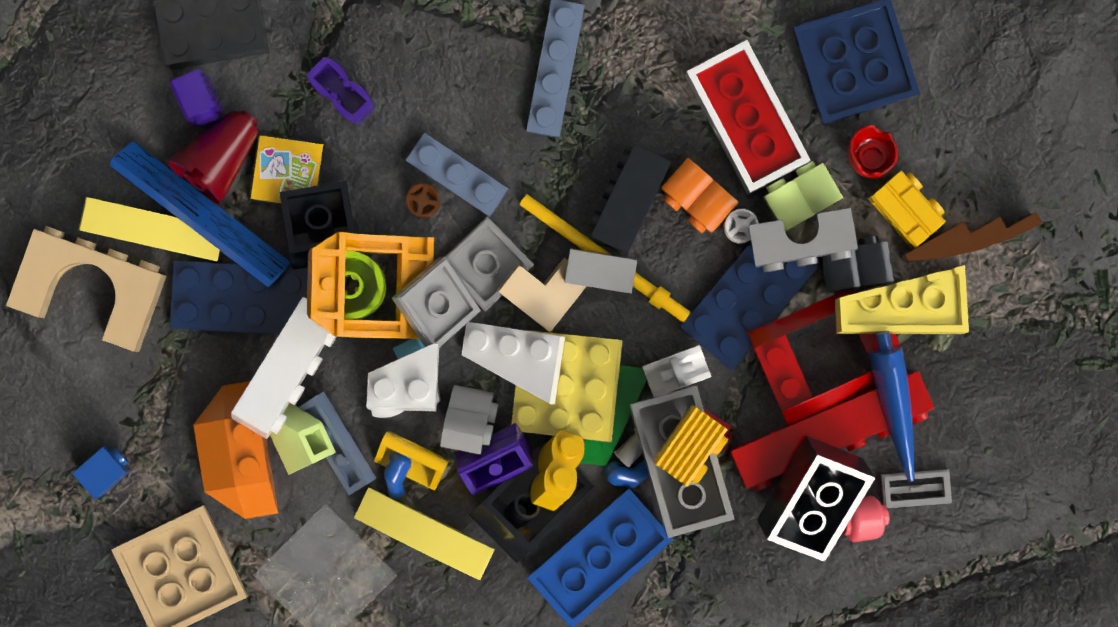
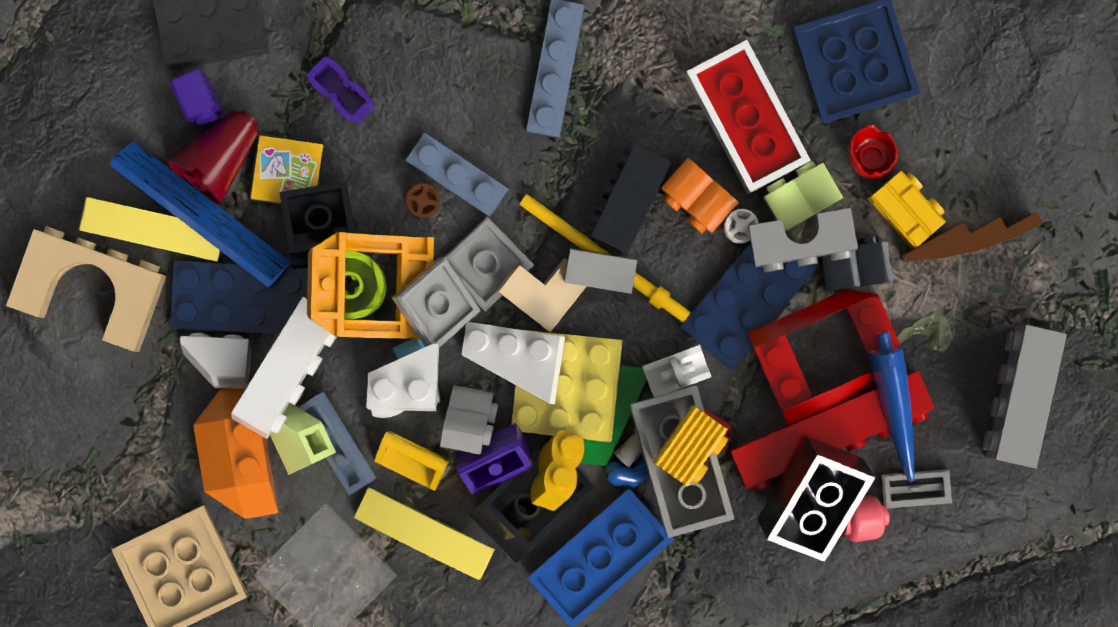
blue brick [72,446,130,499] -> none
blue arm [384,451,411,499] -> none
light yellow wing [835,265,969,334] -> none
none -> white slope [180,333,252,389]
none -> light grey brick [982,325,1067,469]

